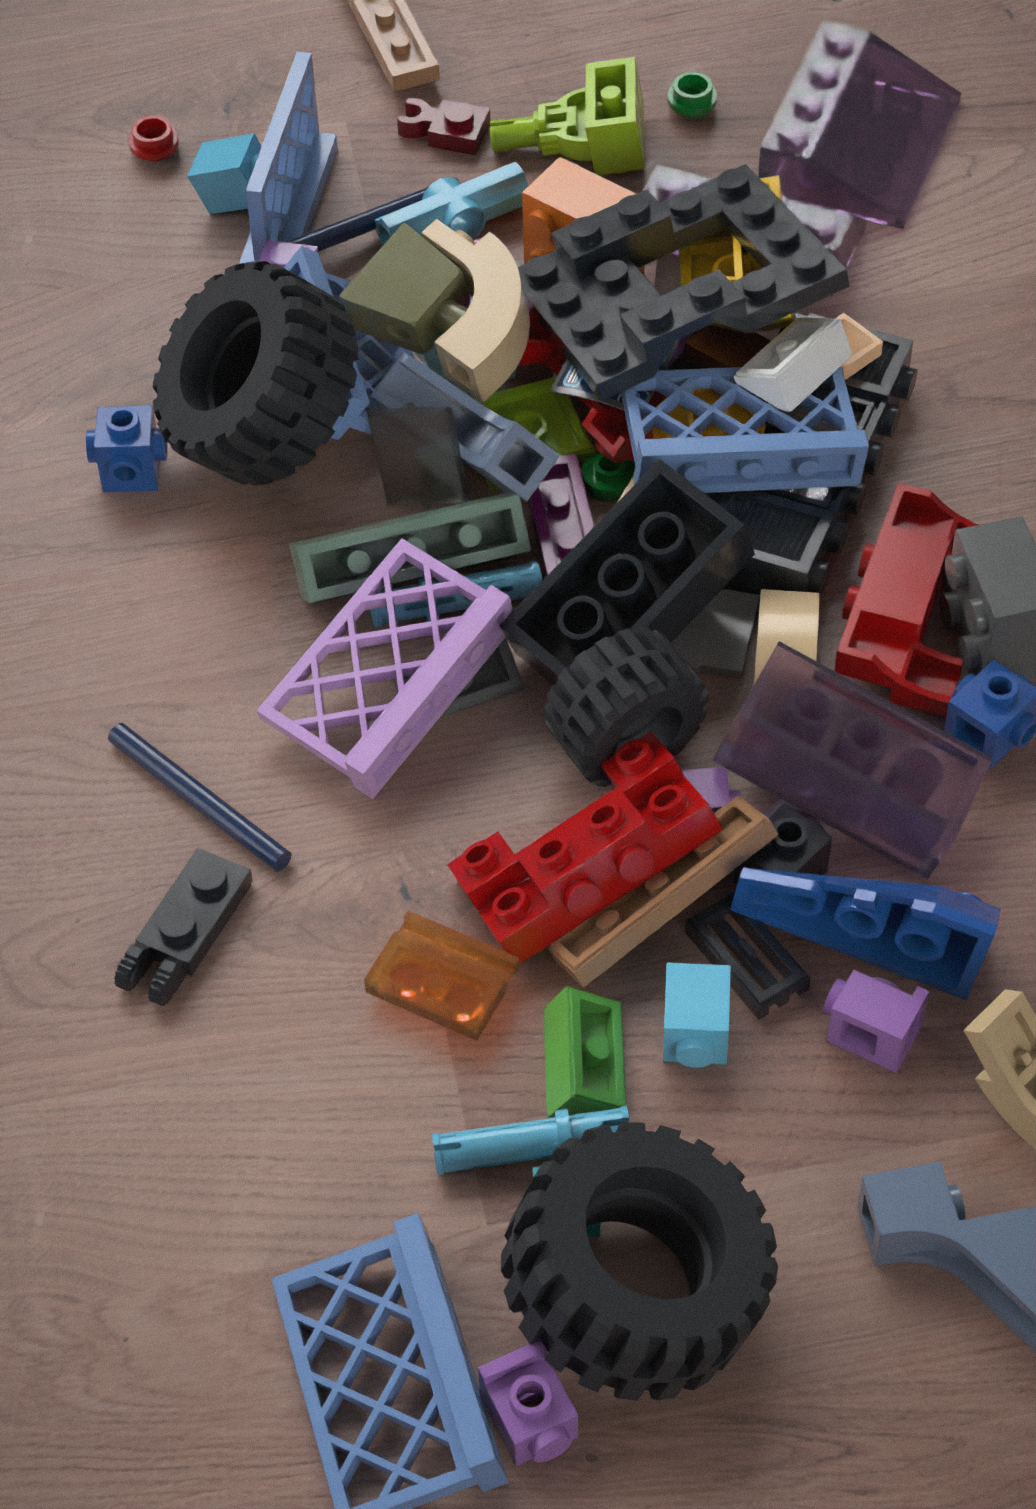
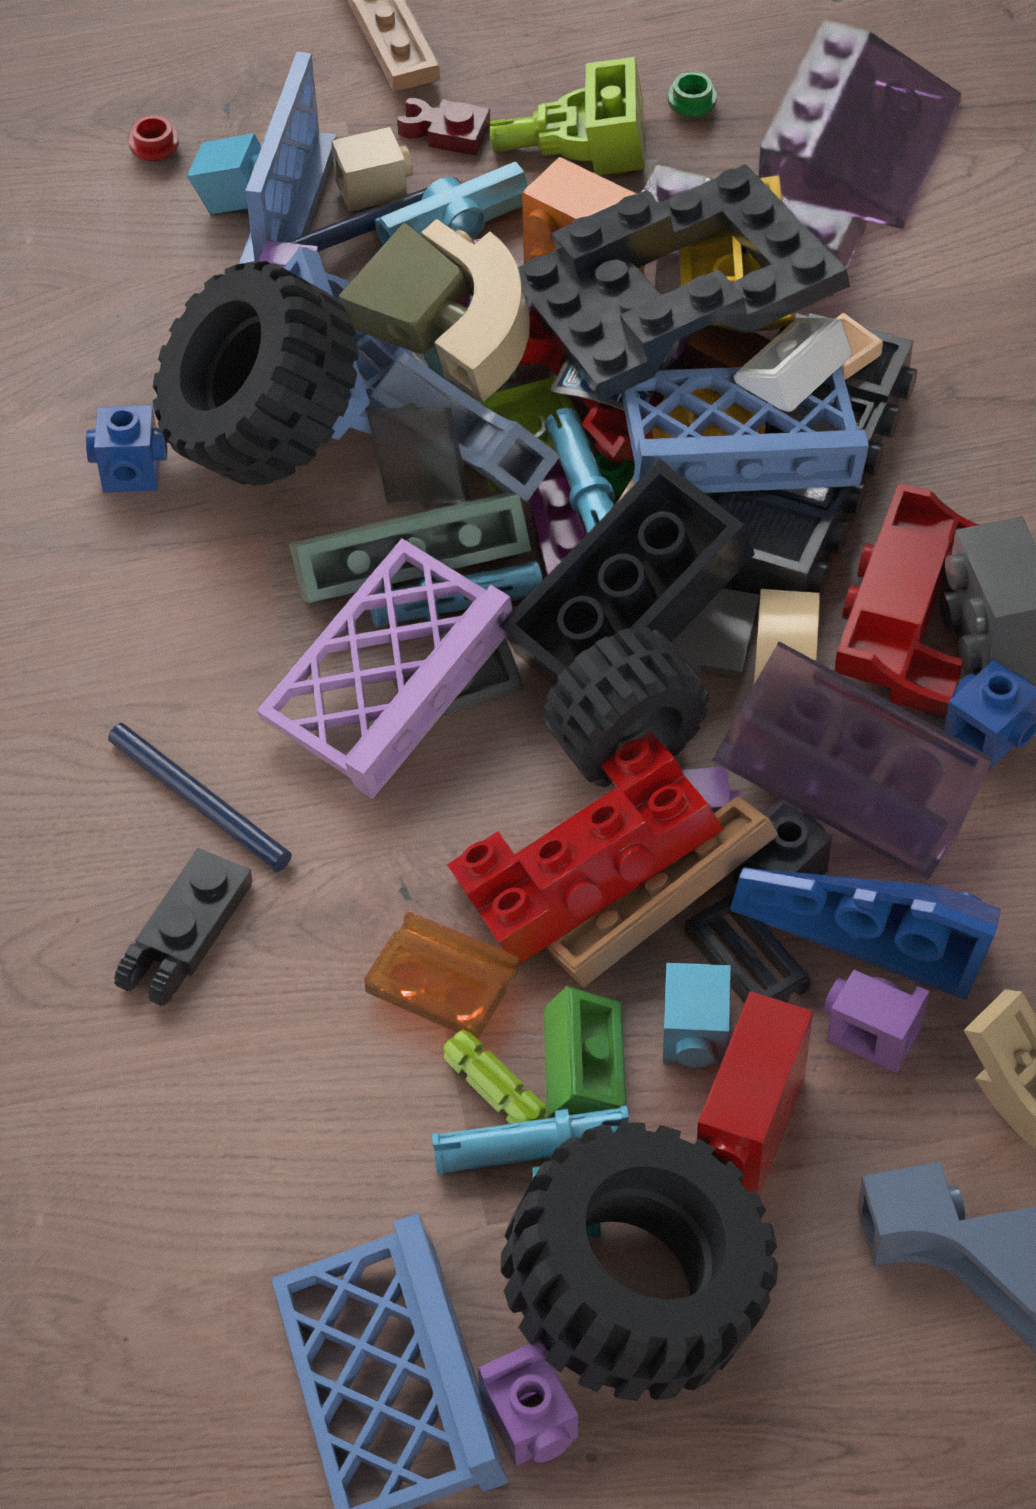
none -> tan brick [331,127,413,212]
none -> lime axle [443,1030,547,1124]
none -> medium azure pin [545,408,615,533]
none -> red brick [697,991,813,1198]

